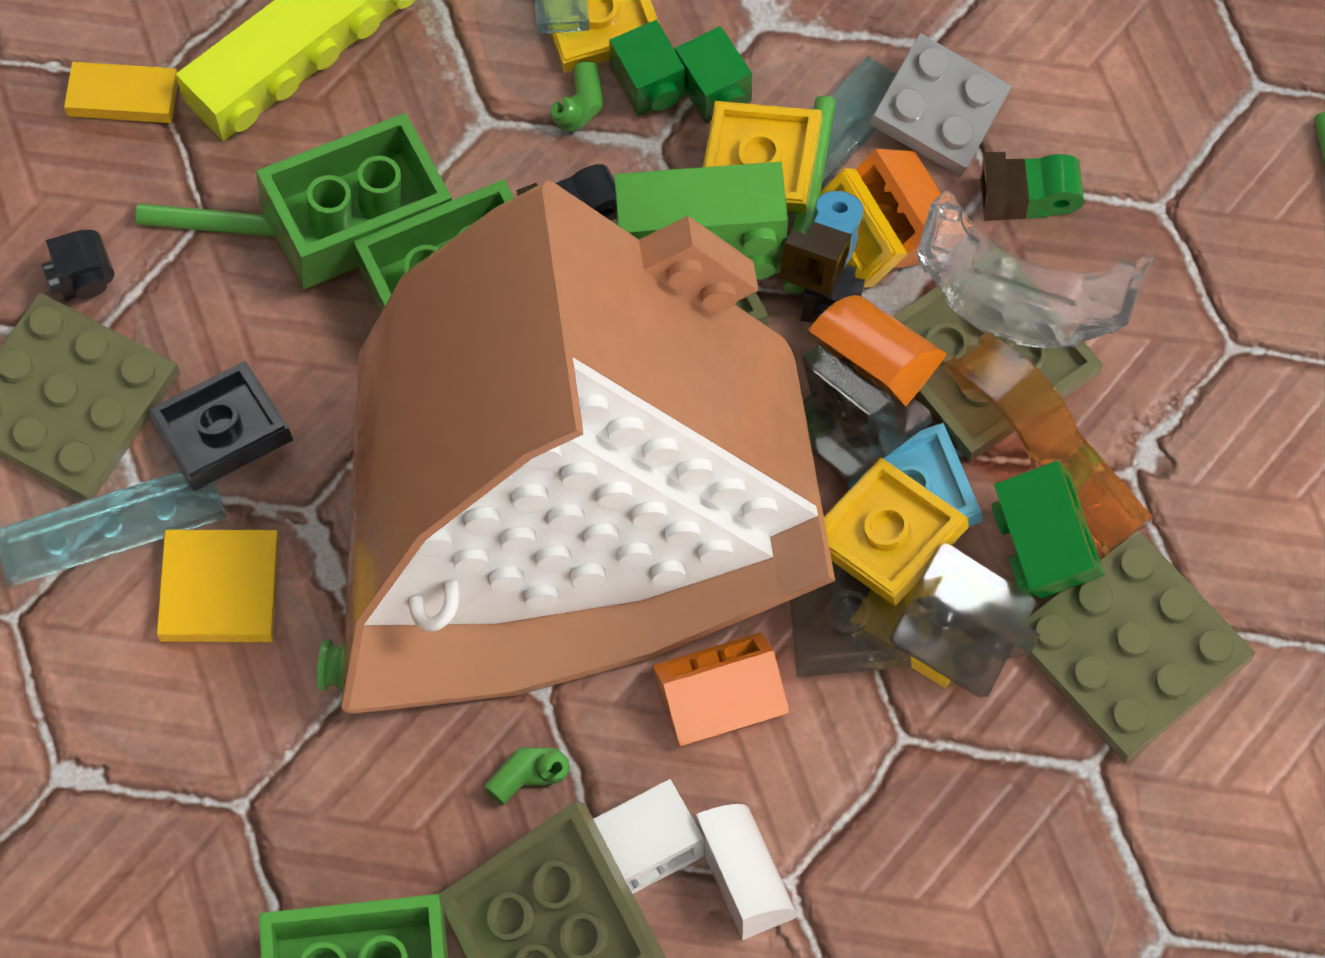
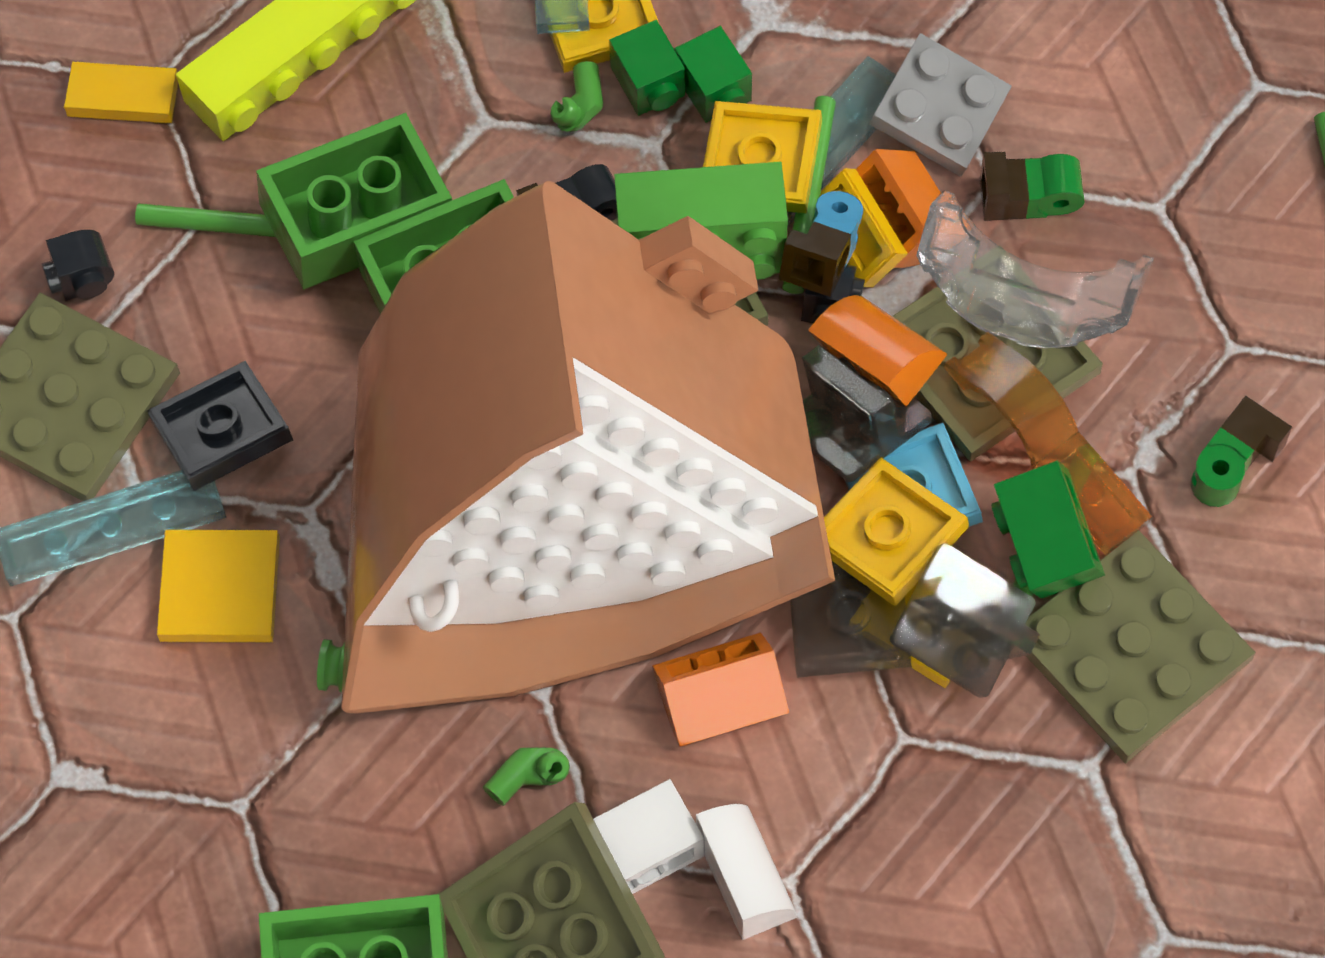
none -> leg [1191,396,1292,507]

